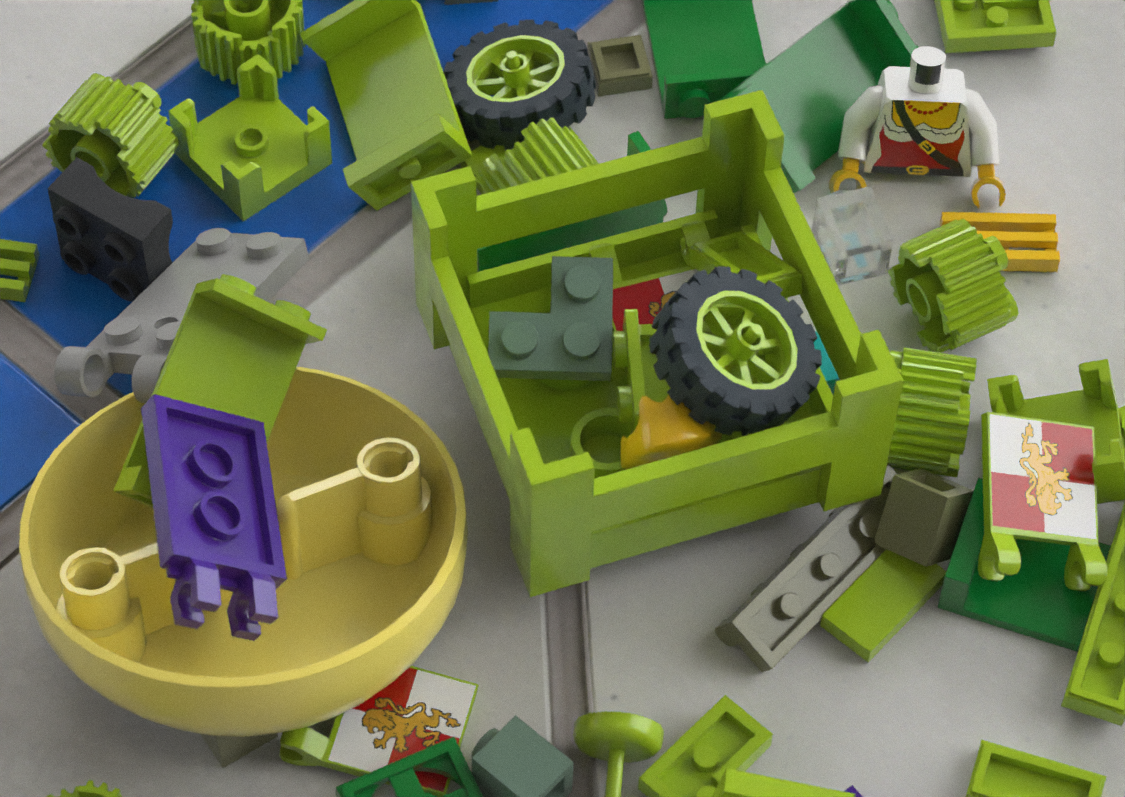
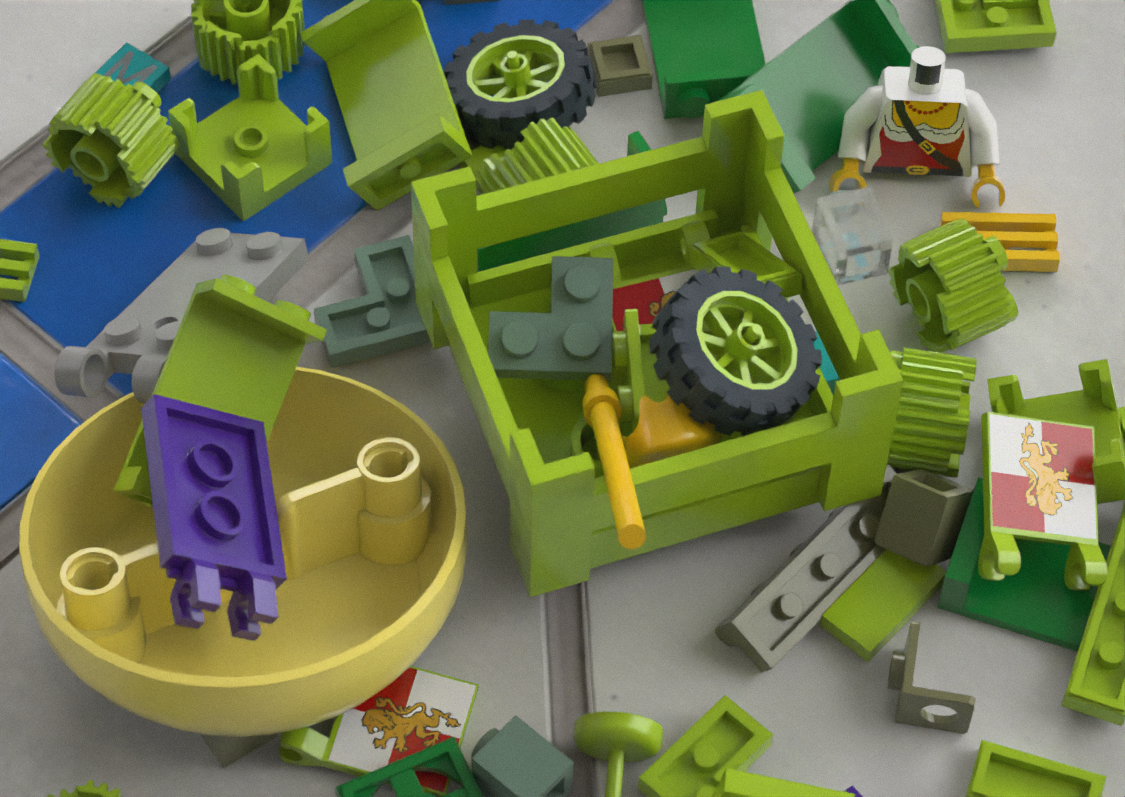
black brick [47,158,173,301] -> none
none -> teal tile [95,42,171,93]
none -> sand green plate [314,235,431,368]
none -> yellow bar [582,374,646,549]
none -> olive bracket [887,621,975,734]

